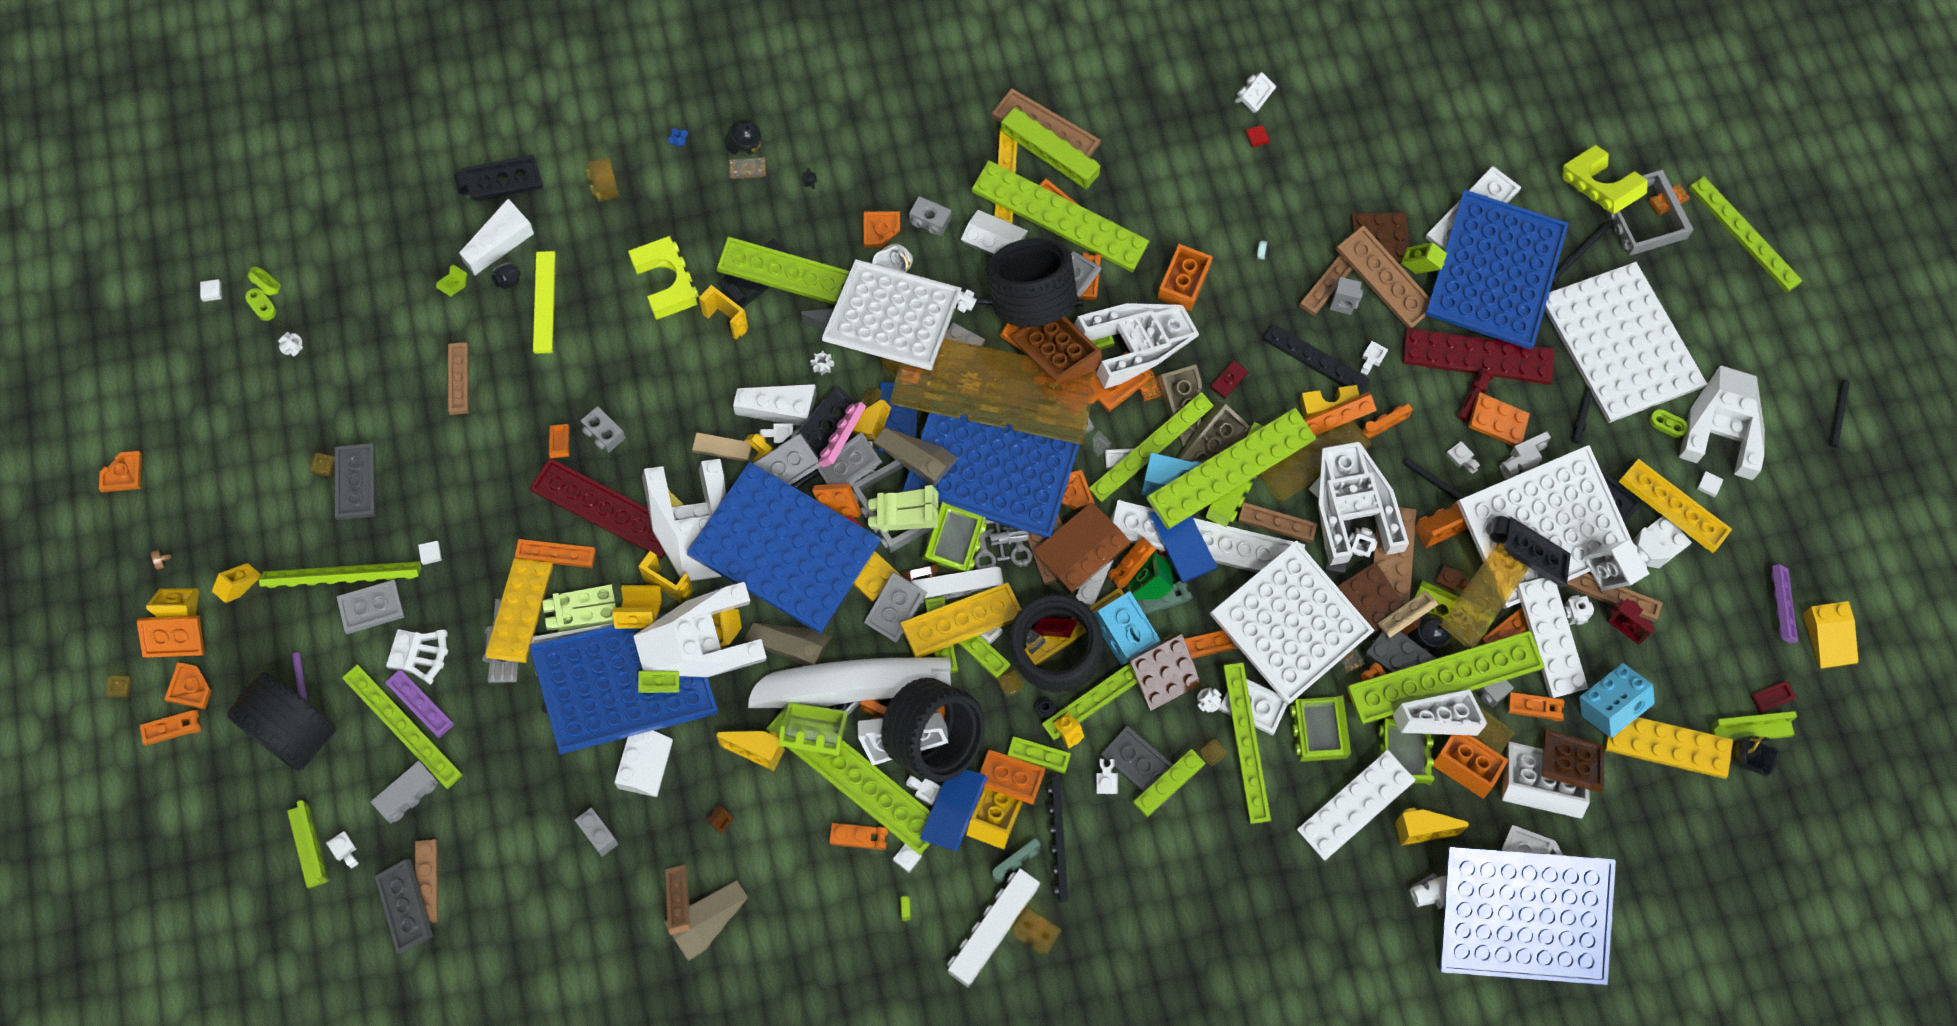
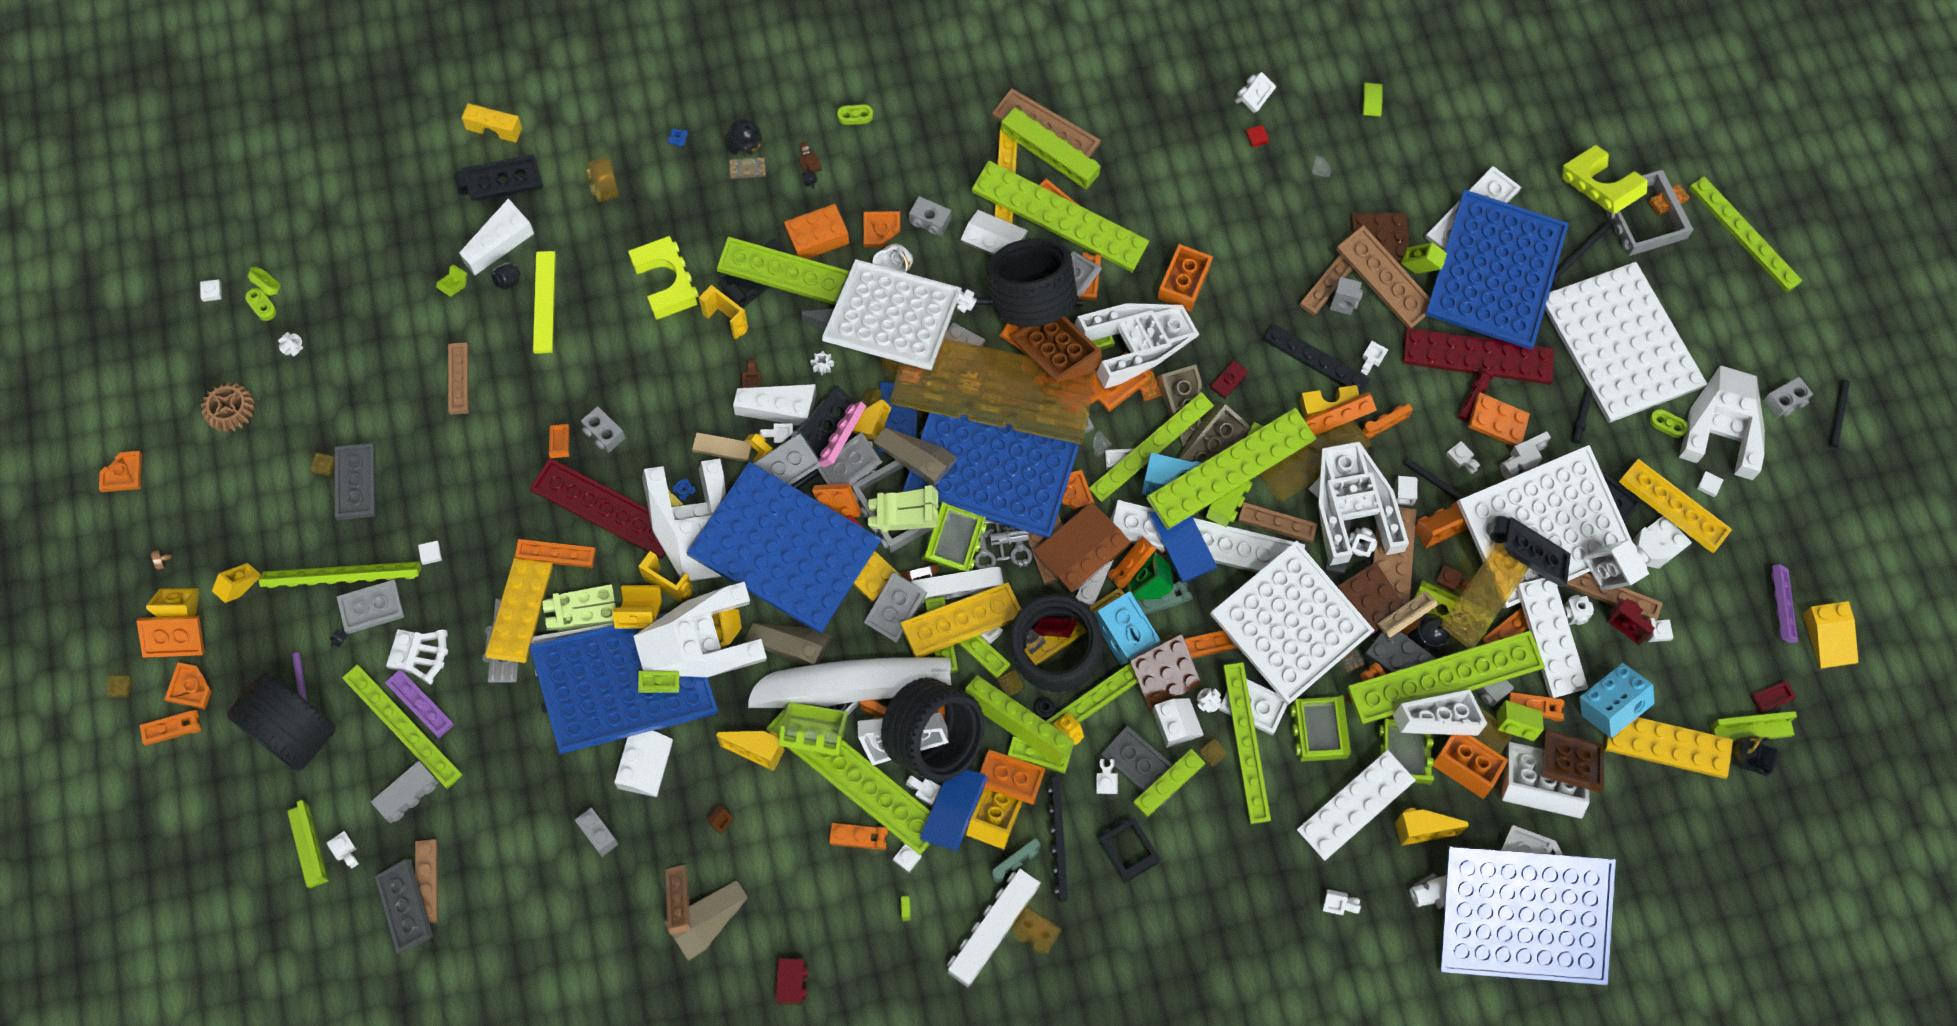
light aqua tile [1257,241,1268,260] -> none
none -> medium nougat gear [201,382,255,433]
none -> black plate [330,628,348,648]
none -> yellow arch [462,103,522,142]
none -> blue plate [672,479,696,500]
none -> reddish brown plate [742,359,762,388]
none -> dark red brick [776,959,808,1005]
none -> orange brick [784,204,849,259]
none -> reddish brown plate [799,141,822,173]
none -> lime plate [837,105,873,125]
none -> lime brick [965,675,1075,766]
none -> black window [1099,817,1160,884]
none -> white slope [1152,698,1204,748]
none -> clear tile [1312,155,1331,177]
none -> white plate [1323,889,1361,915]
none -> lime slope [1363,83,1382,117]
none -> white panel [1394,476,1417,506]
none -> lime brick [1497,700,1544,741]
none -> white bracket [1647,618,1673,642]
none -> light grey brick [1763,377,1813,418]

